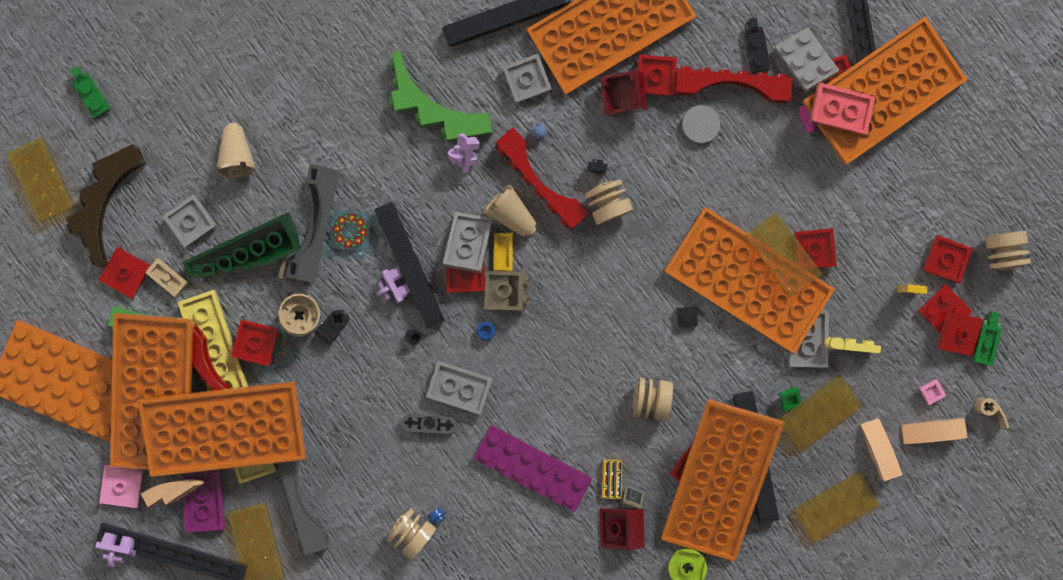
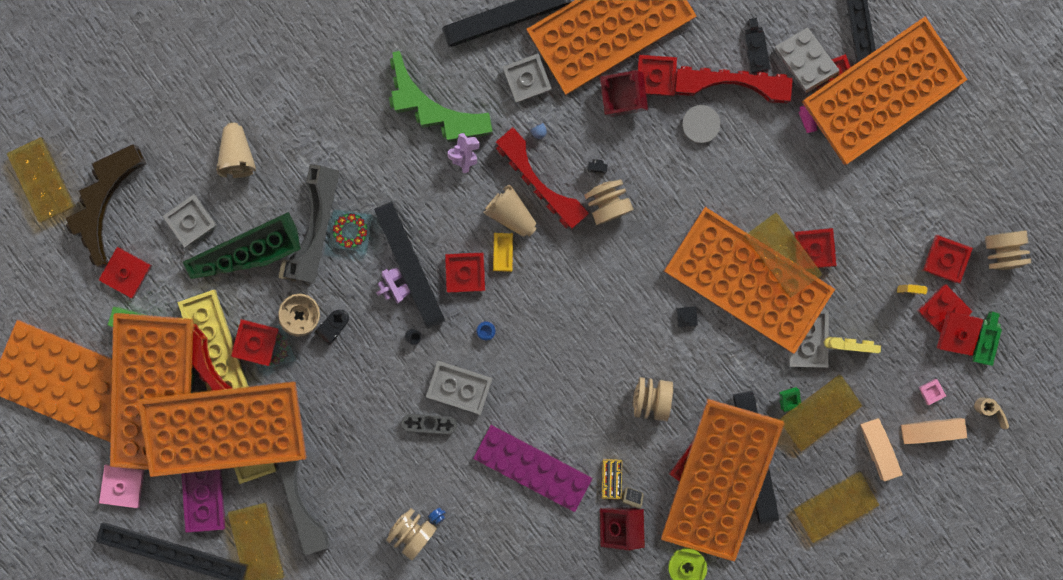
green hinge [70,66,112,119] -> none
lavender hips [95,532,136,567] -> none
light nougat slope [141,479,204,507] -> none
tan plate [145,258,189,297] -> none
light grey plate [443,212,493,273] -> none
dark tan plate [484,271,530,311] -> none
coral plate [809,83,875,135] -> none

